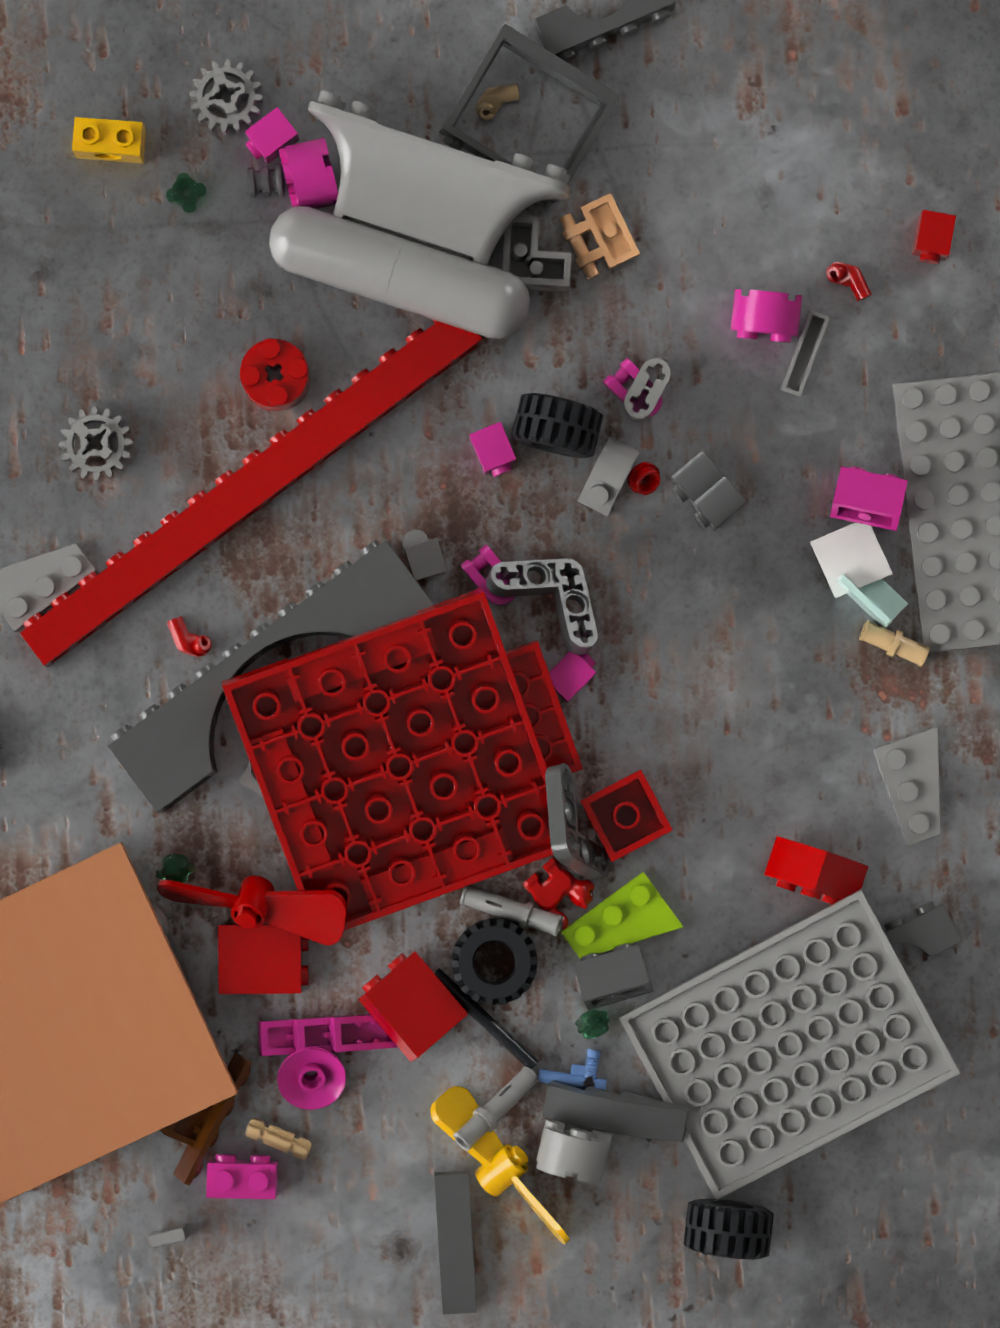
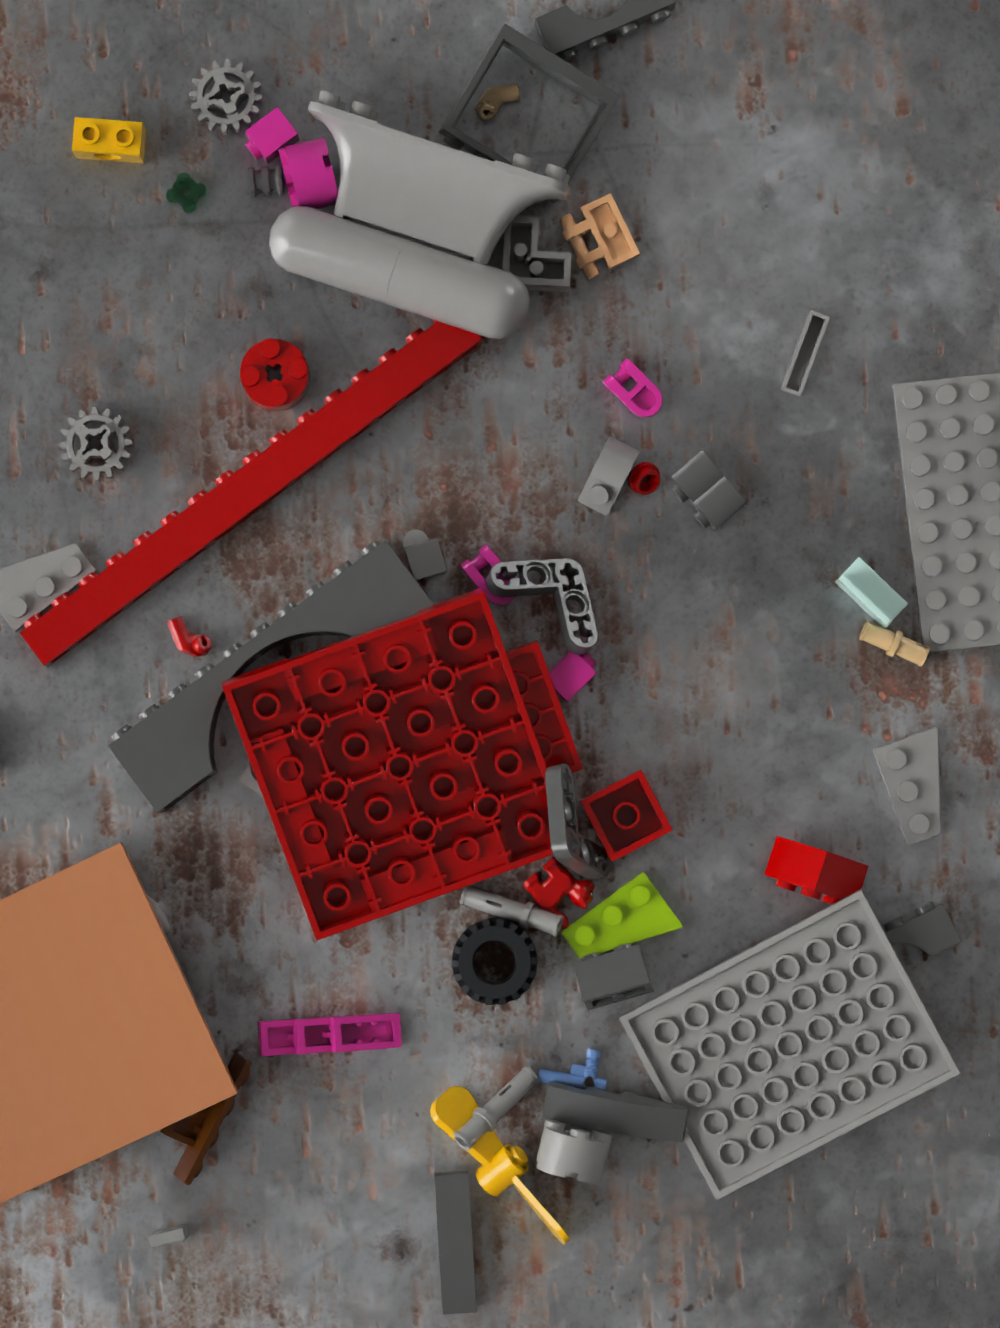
clear green plate [156,854,195,883] -> none
red piece [157,875,347,946] -> none
dark pink brick [206,1154,279,1199] -> none
red brick [218,924,309,994] -> none
tan axle [245,1118,312,1160] -> none
dark pink dish [277,1048,346,1110] -> none
red brick [358,951,468,1062] -> none
black bar [434,968,539,1070] -> none
dark pink brick [469,421,516,478] -> none
black tyre [511,393,604,458] -> none
clear green plate [575,1009,610,1039] -> none
light grey beam [623,358,671,420] -> none
black tyre [683,1199,774,1260] -> none
dark pink brick [730,289,802,343] -> none
white sticker [810,522,892,598] -> none
red arm [826,262,872,302] -> none
dark pink brick [830,466,908,531] -> none
red brick [912,210,956,264] -> none

